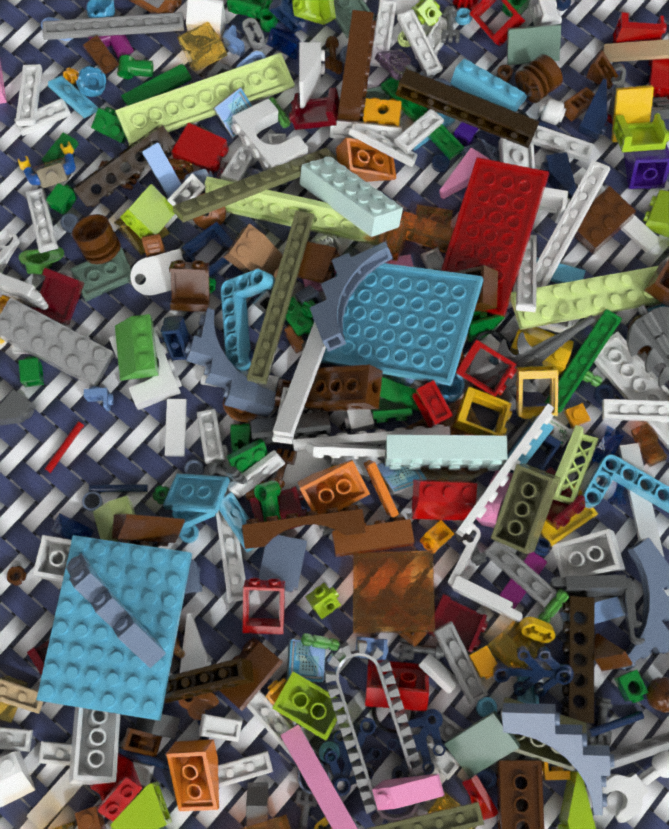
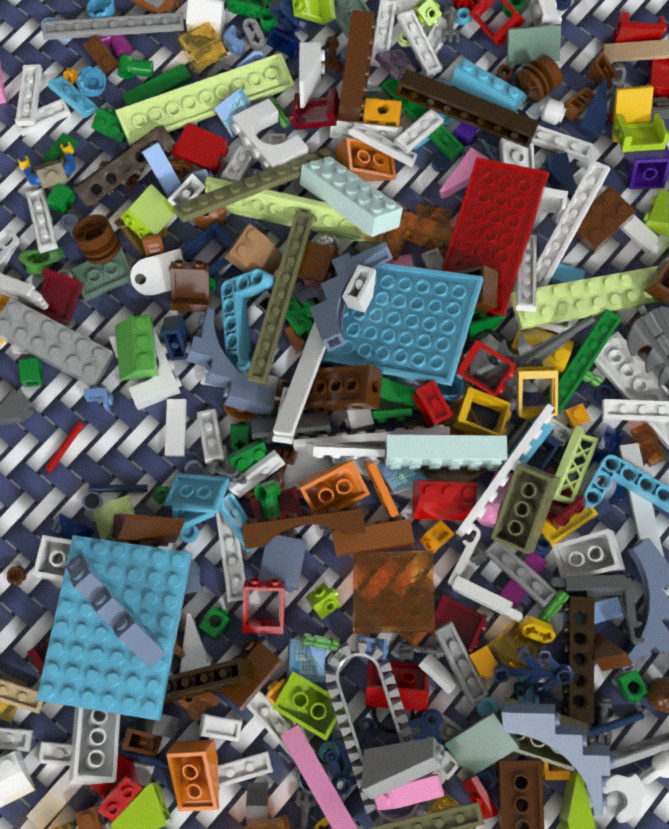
none -> green brick [198,606,230,640]
none -> white slope [342,264,376,313]
none -> light grey slope [361,737,445,799]

